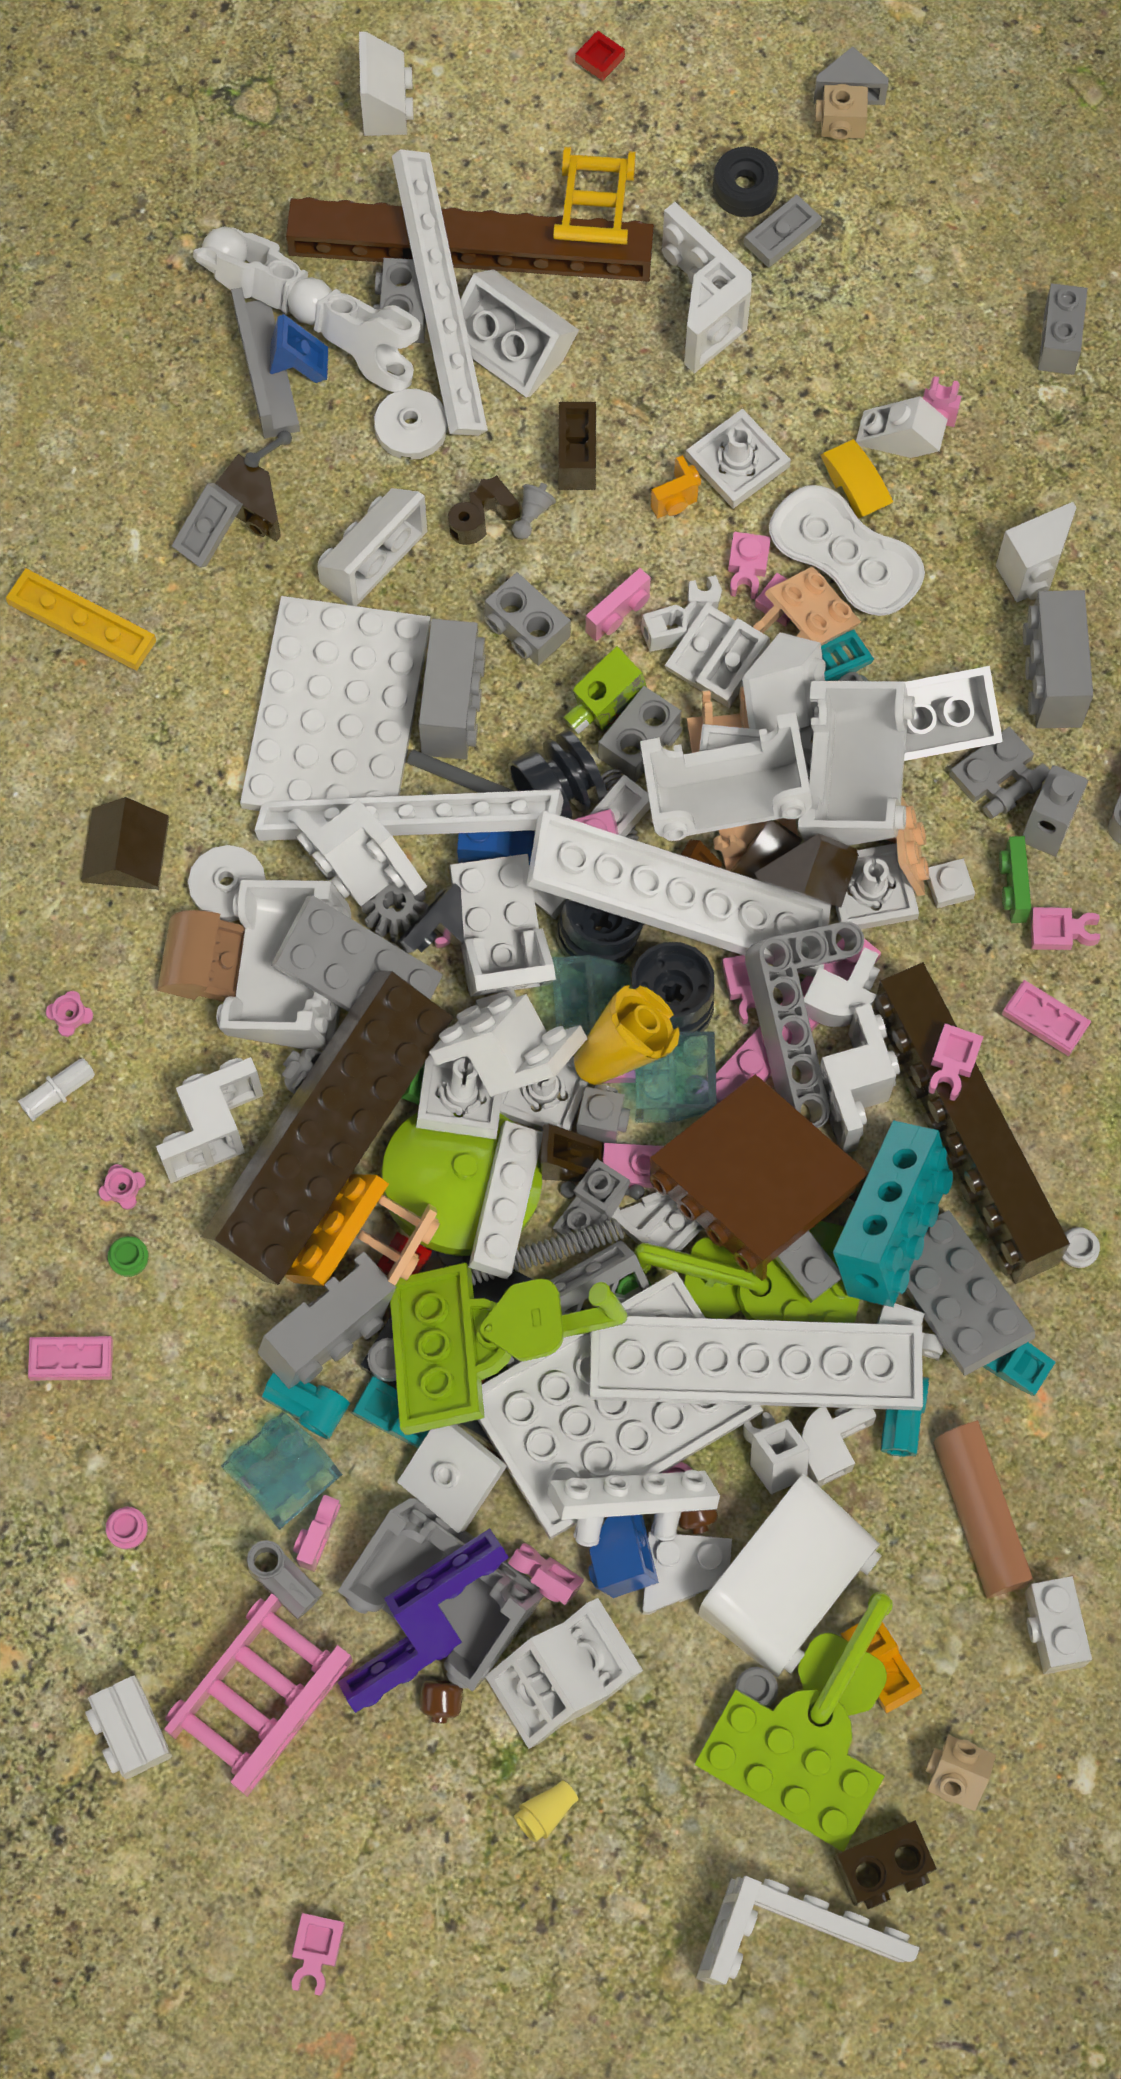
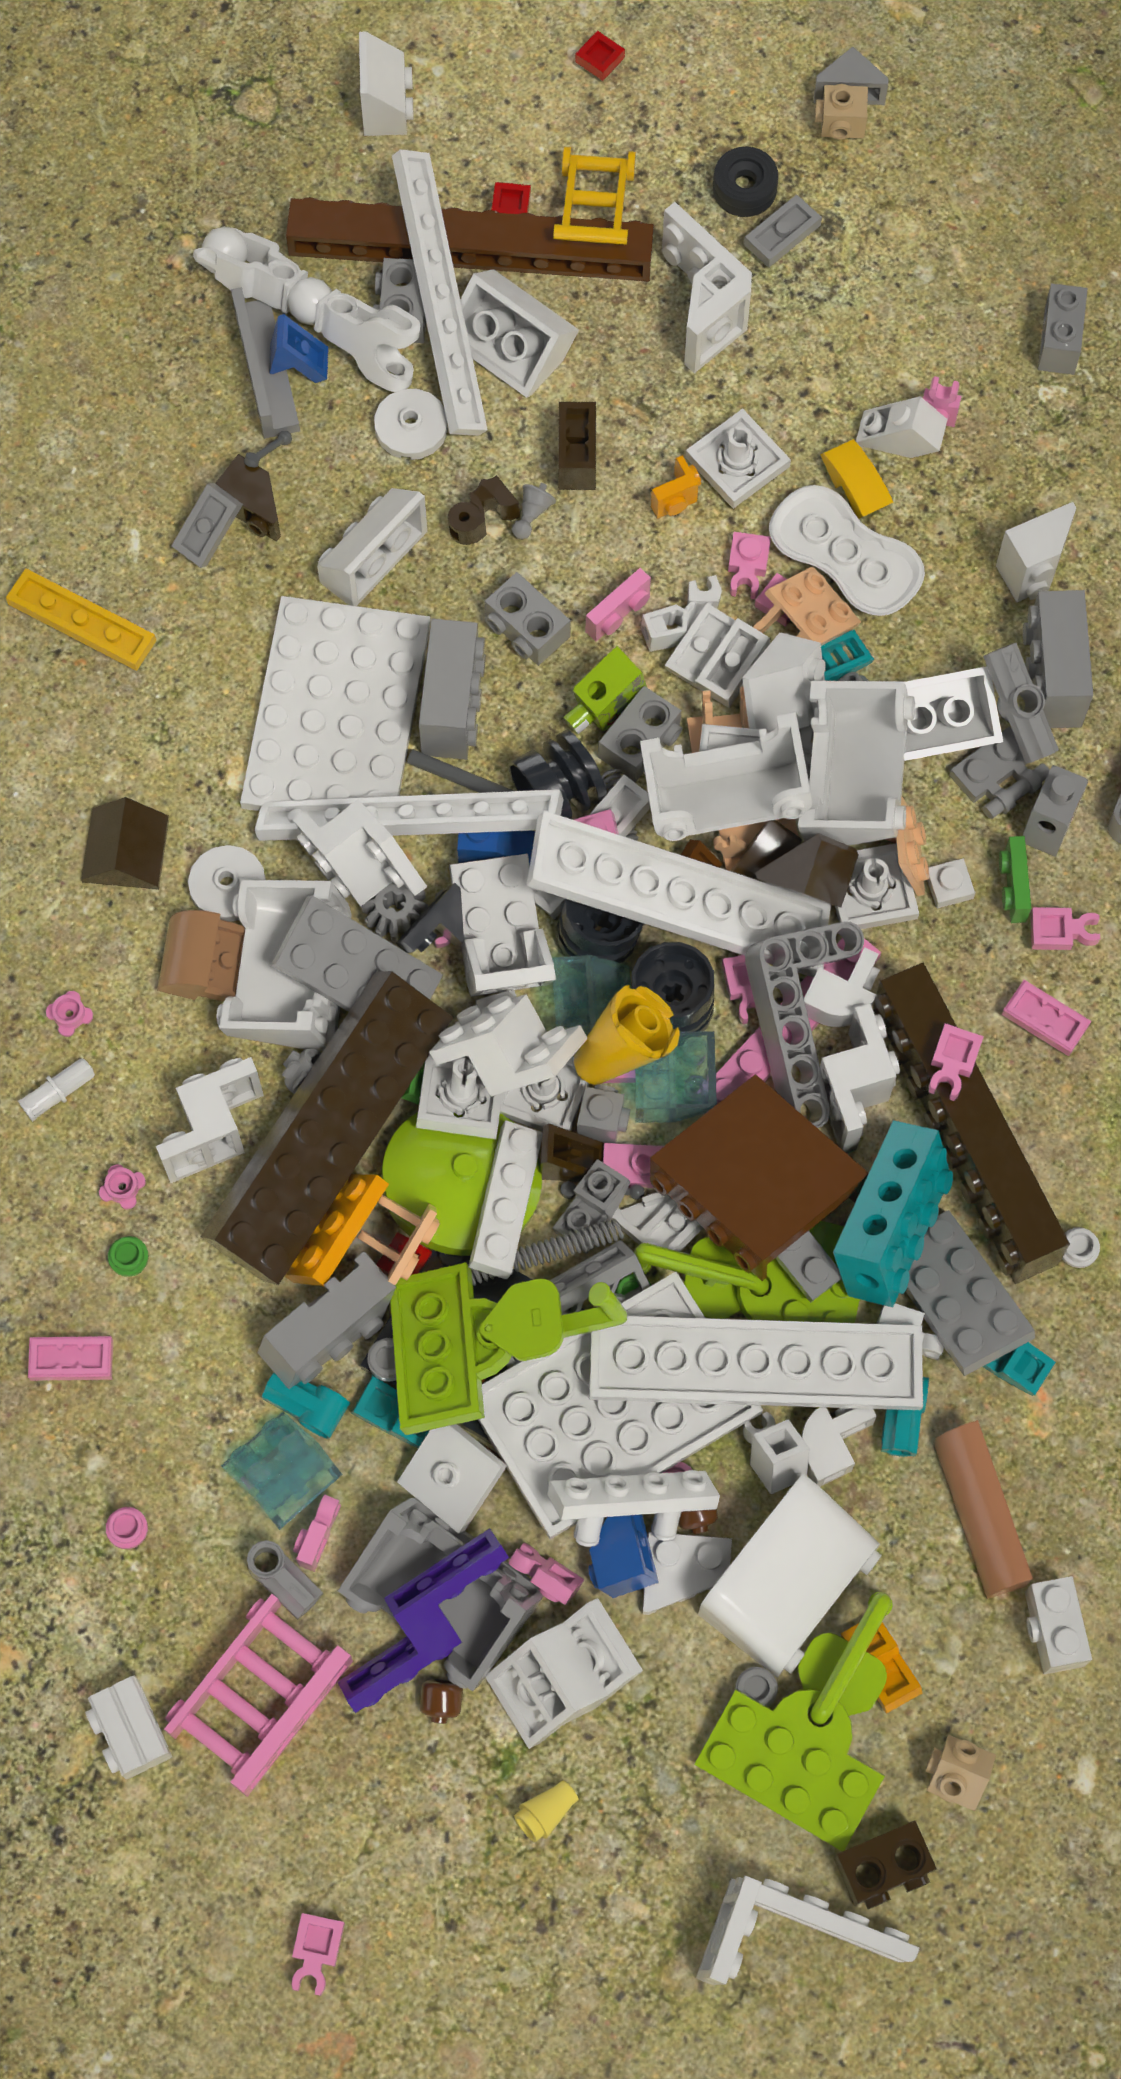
none -> red plate [491,182,531,214]
none -> light grey piece [983,642,1059,764]

